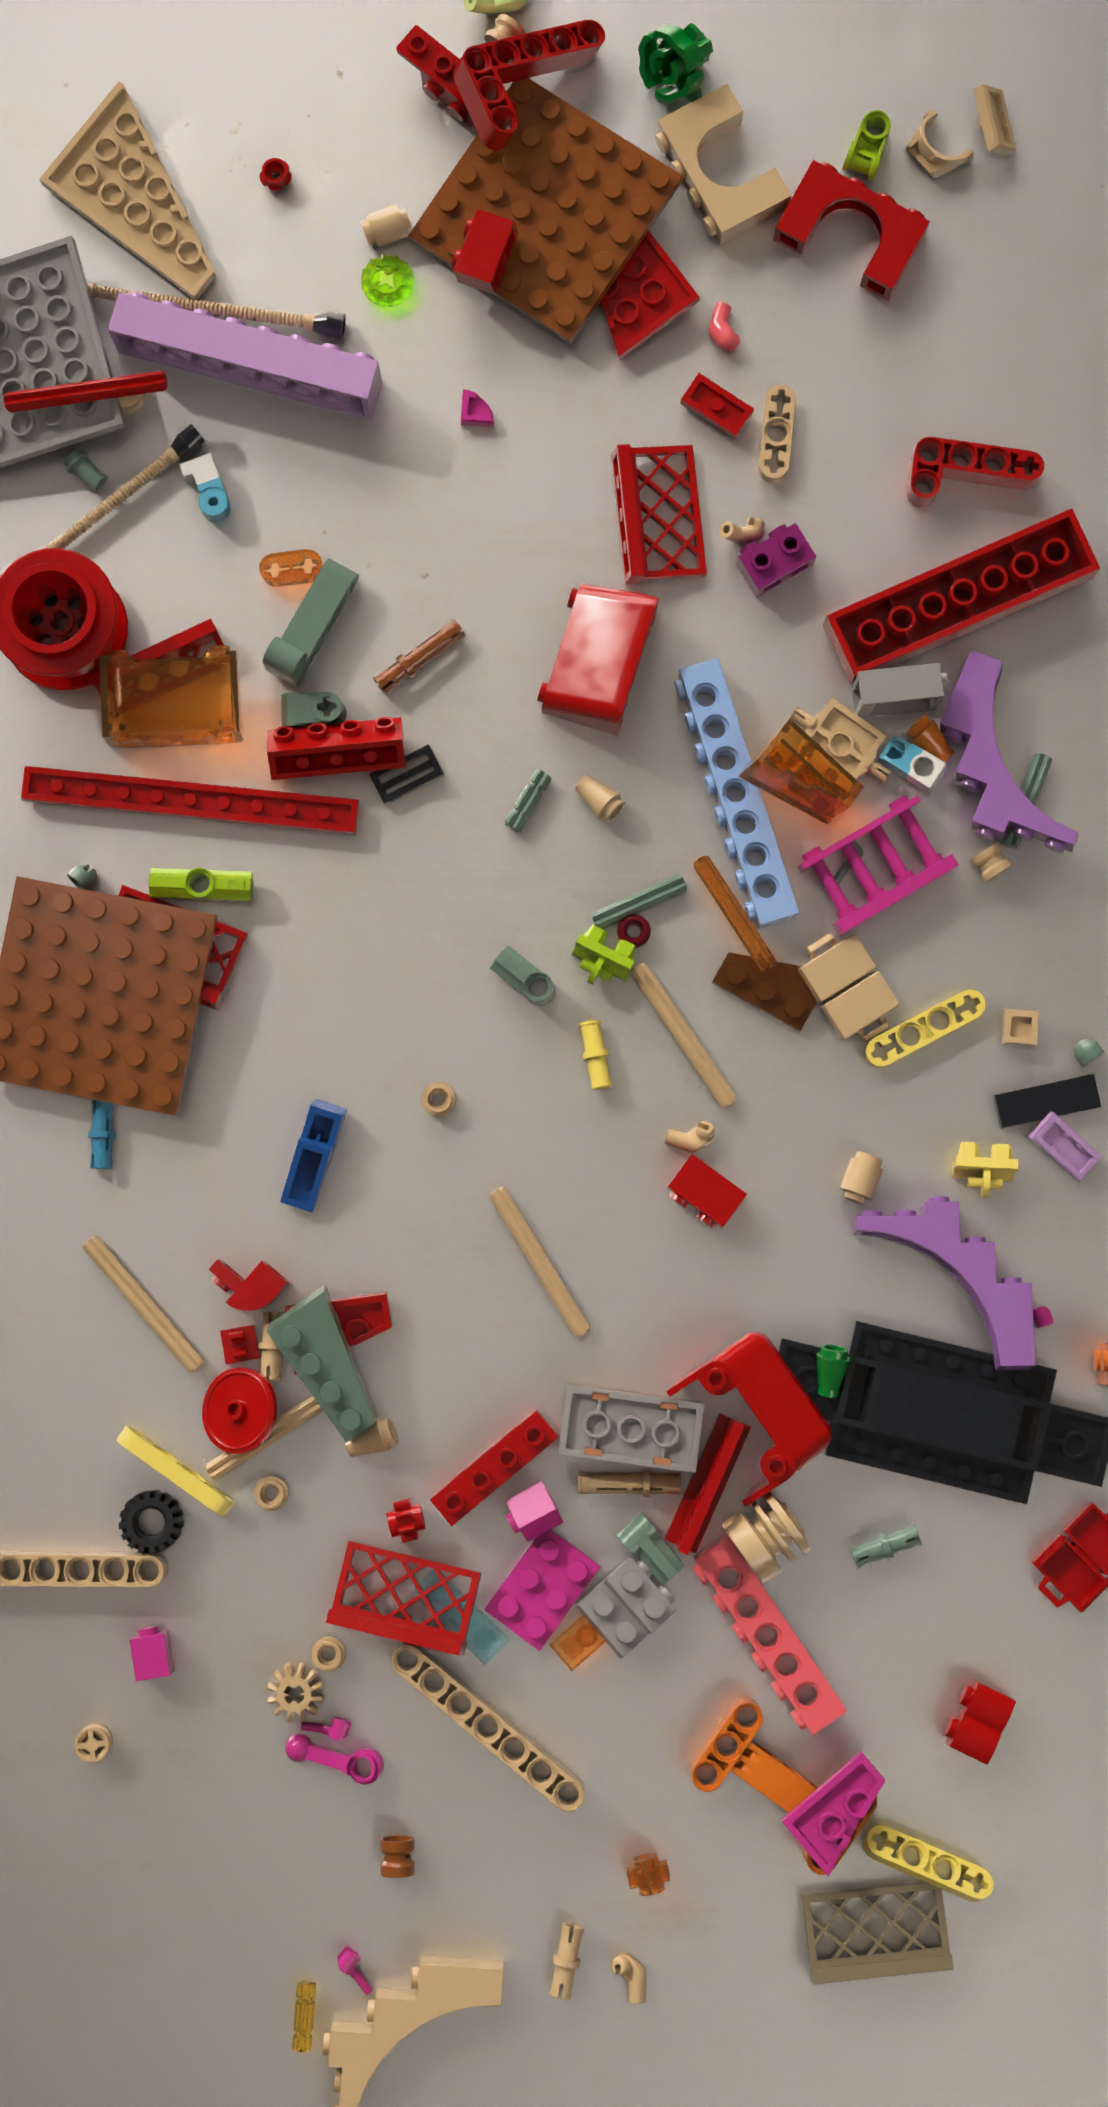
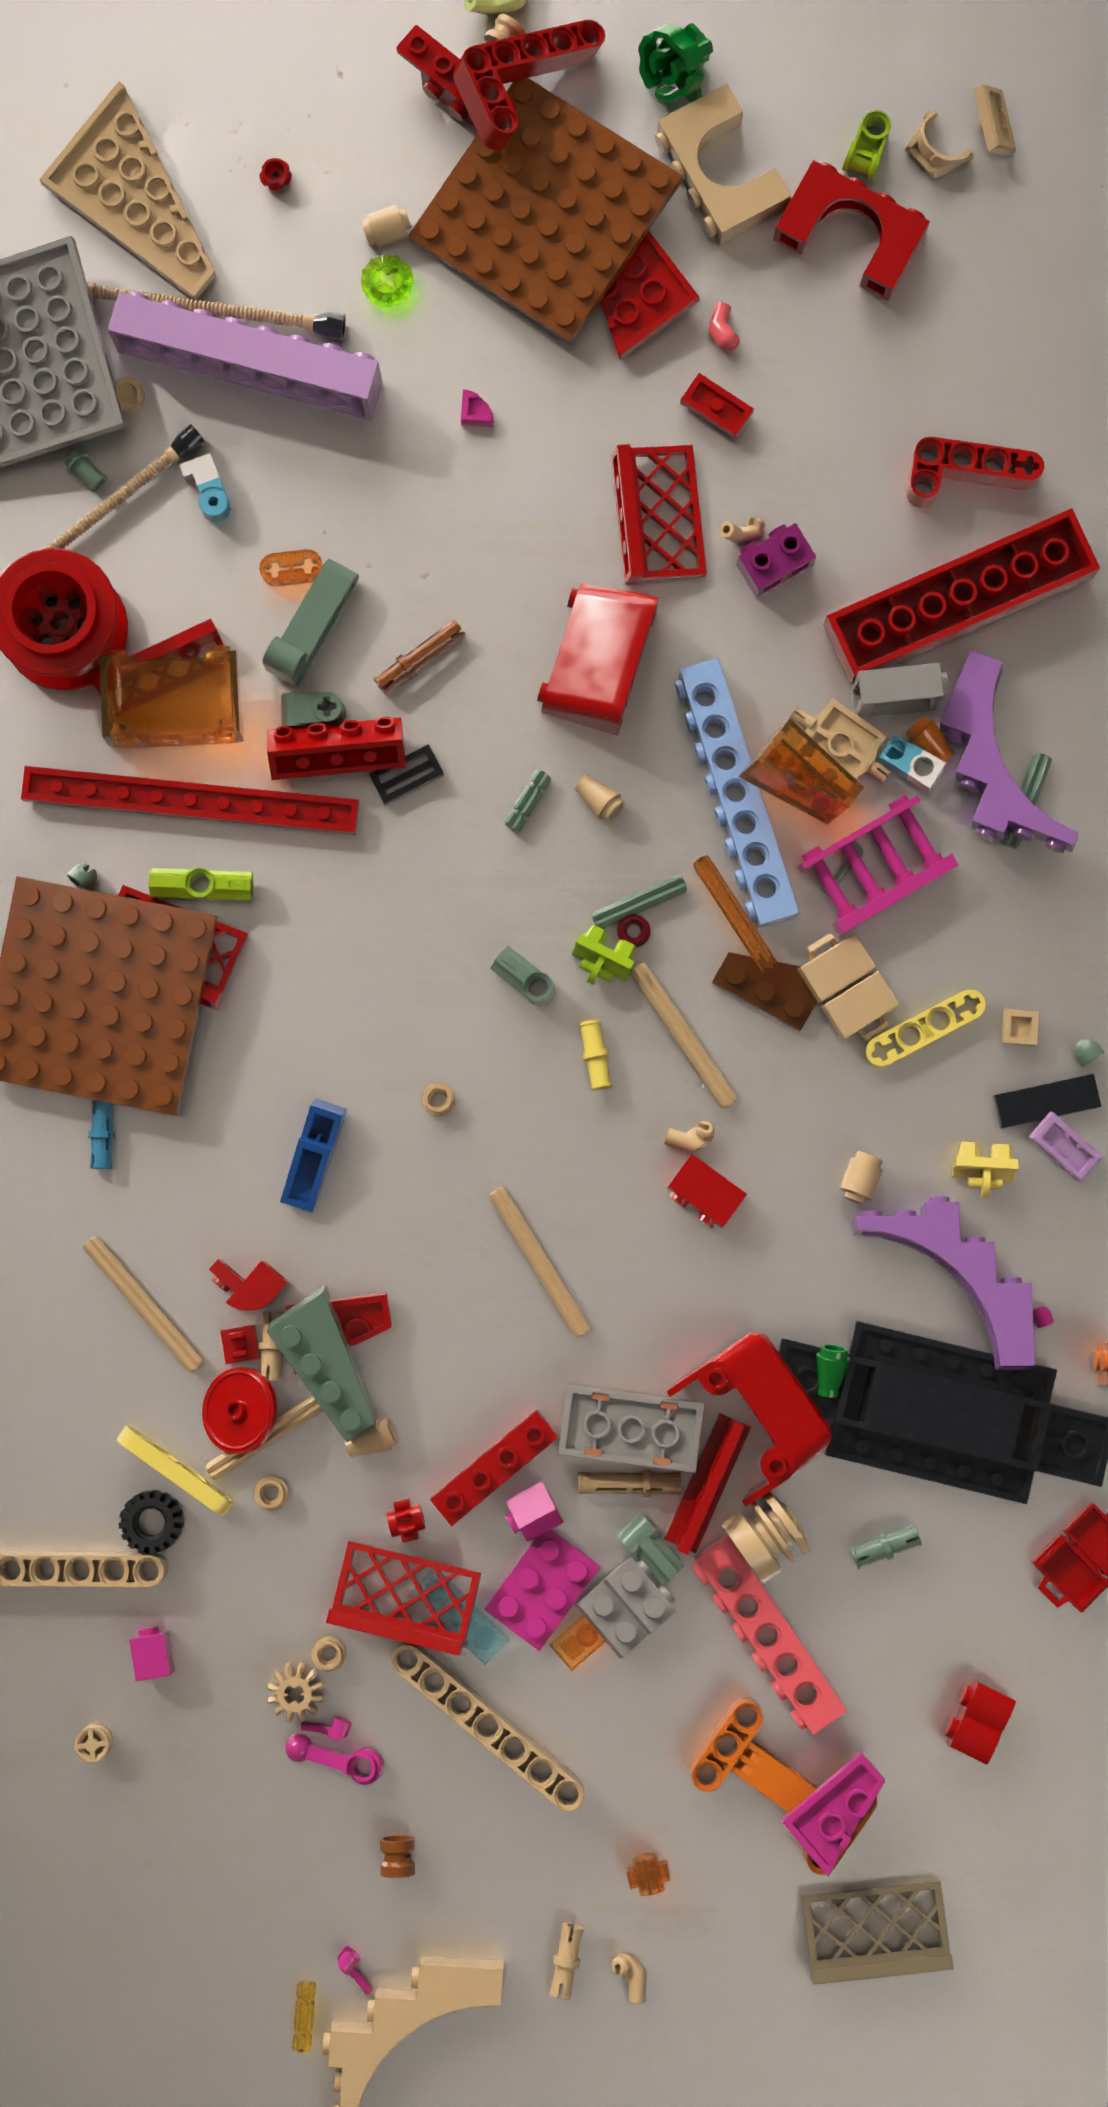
red axle [4,371,168,413] -> none
red brick [452,209,518,295] -> none
tan beam [758,385,796,483] -> none
light yellow beam [862,1825,994,1902] -> none
tan wheel [970,842,1013,883] -> none

